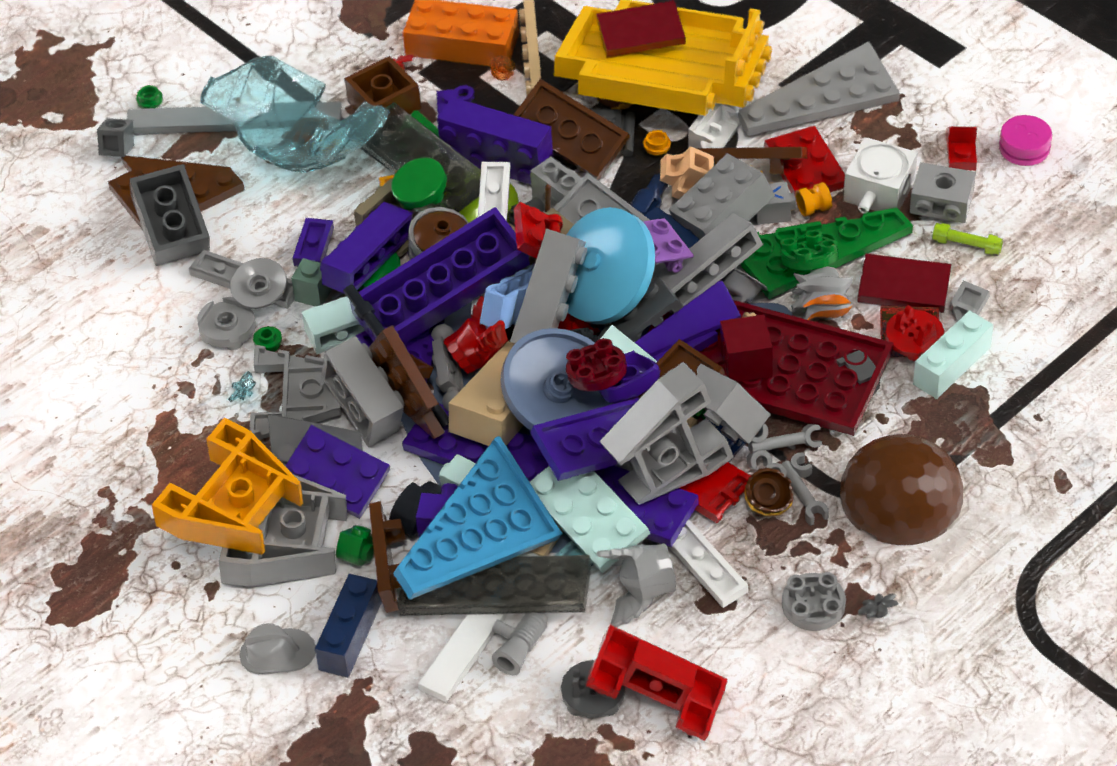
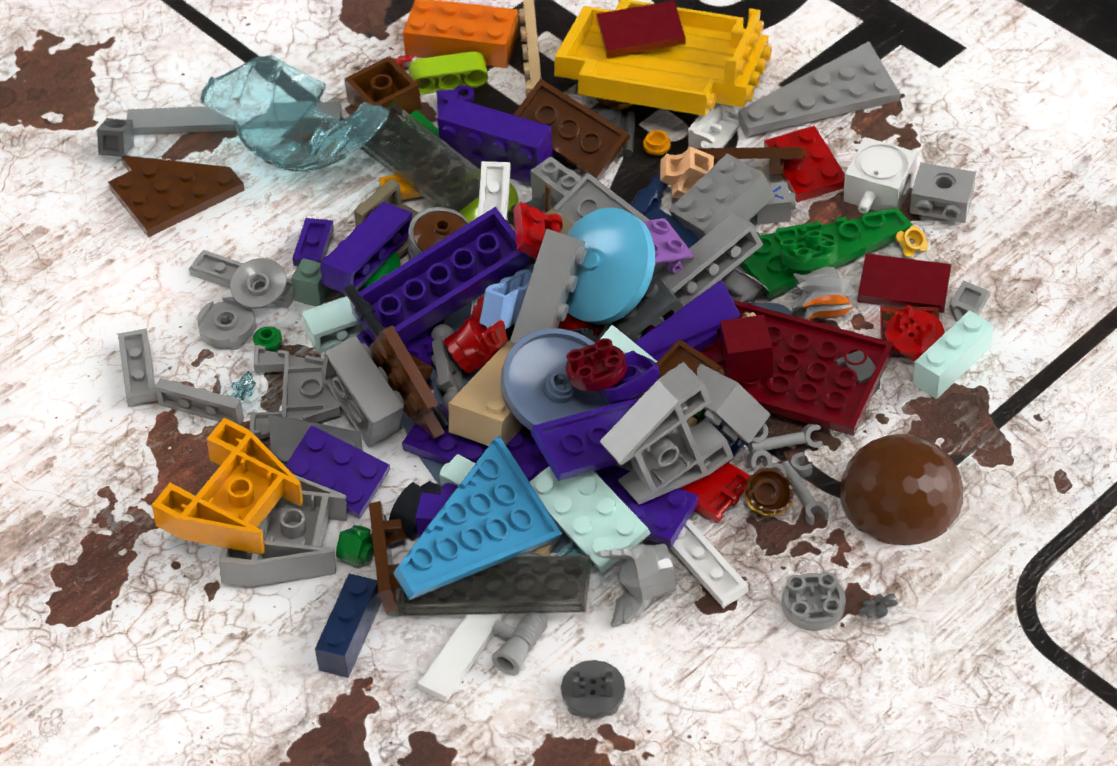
dark grey brick [129,164,210,266] -> none
green plate [136,85,163,109] -> none
light grey piece [239,623,316,674] -> none
green tile [391,158,447,210] -> none
clear orange plate [490,55,516,81] -> none
red bracket [585,625,728,741] -> none
light orange wheel [795,182,832,217] -> none
lime bar [932,223,1003,255] -> none
red slope [946,127,977,170] -> none
dark pink head [999,115,1052,166] -> none
none -> light grey plate [118,328,157,406]
none -> light grey plate [155,378,244,425]
none -> lime beam [408,51,488,94]
none -> yellow plate [895,226,928,257]

